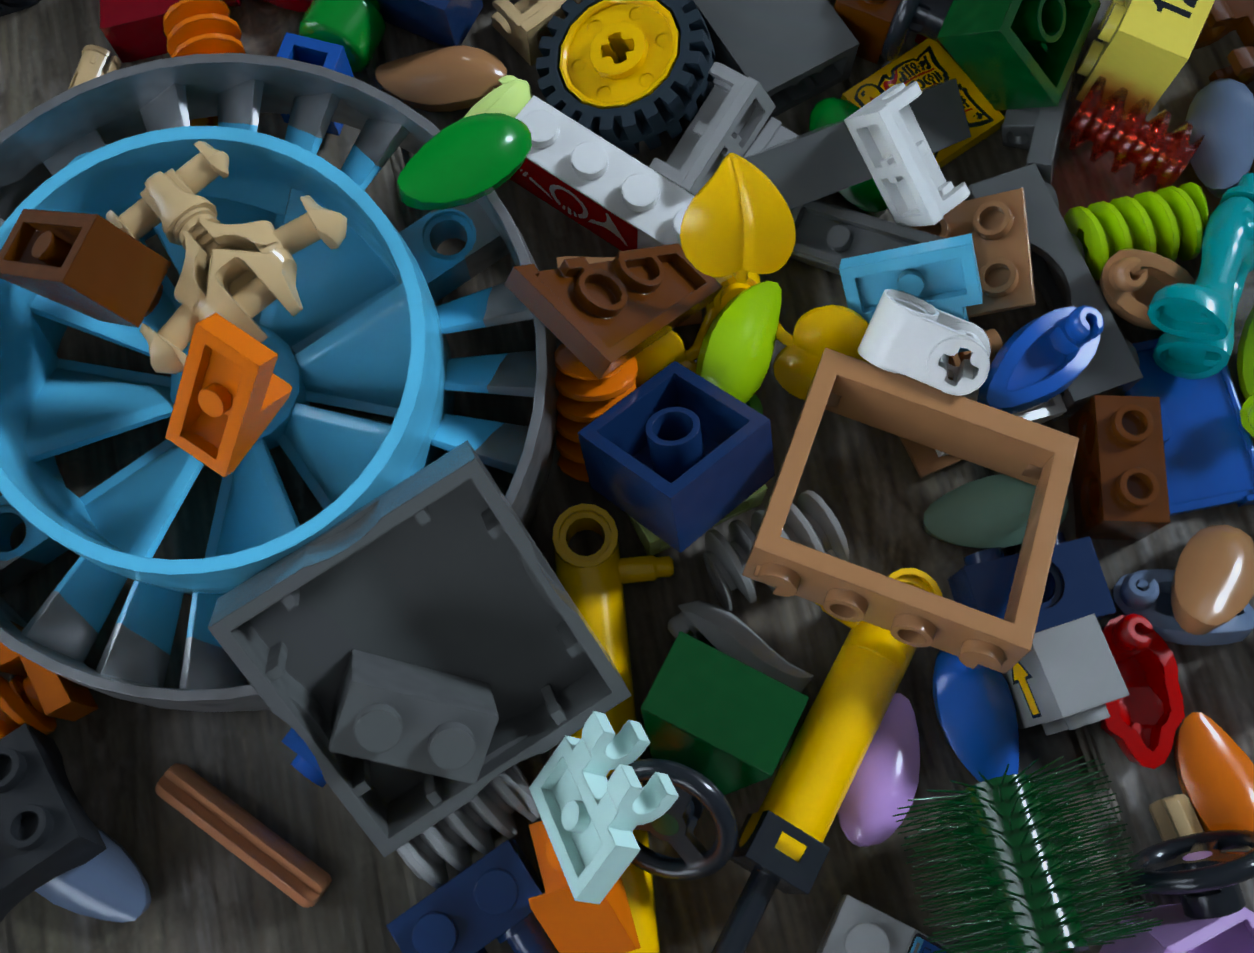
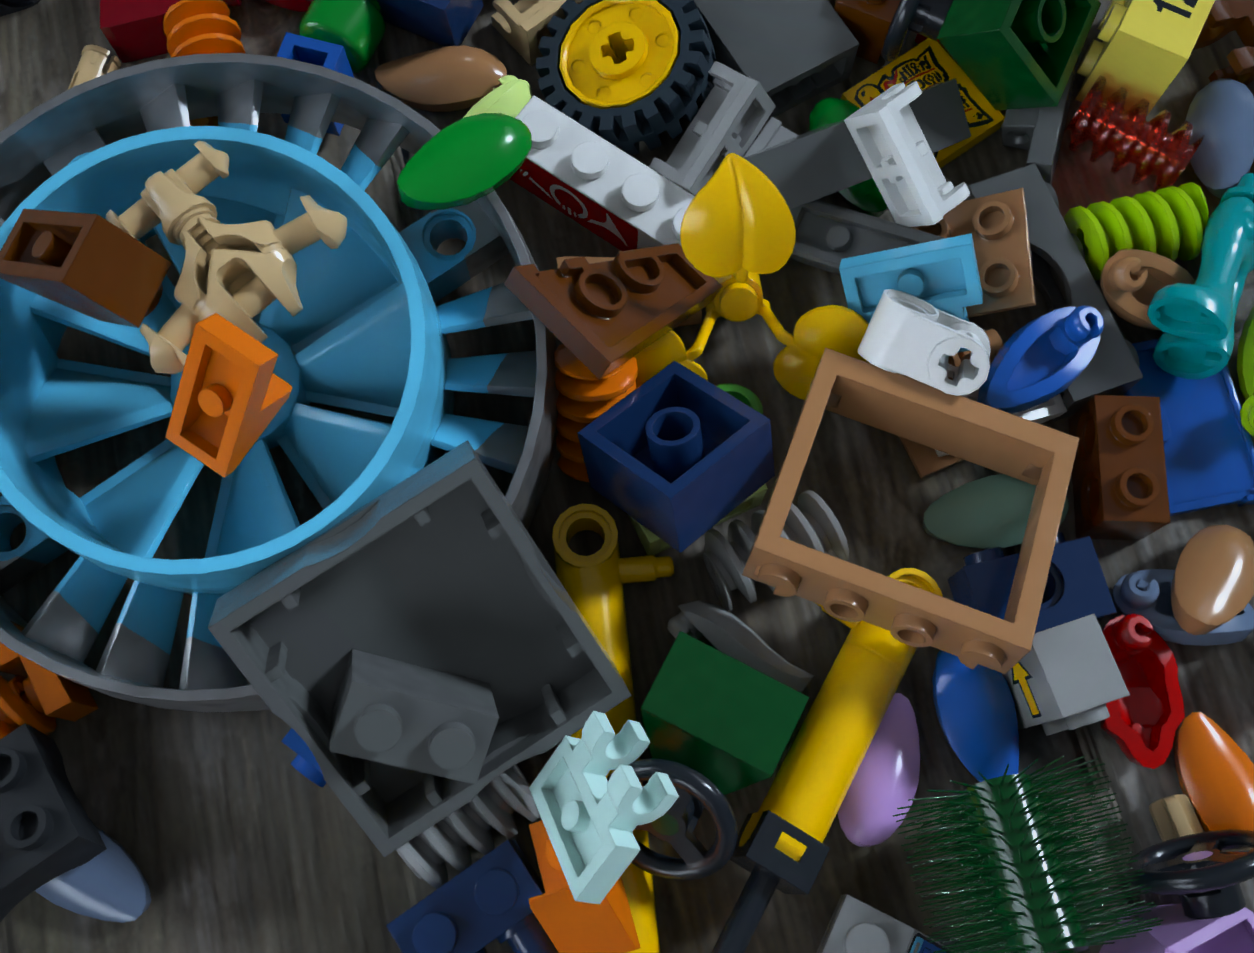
nougat axle [155,763,332,908] -> none
lime arm [696,281,782,404] -> none

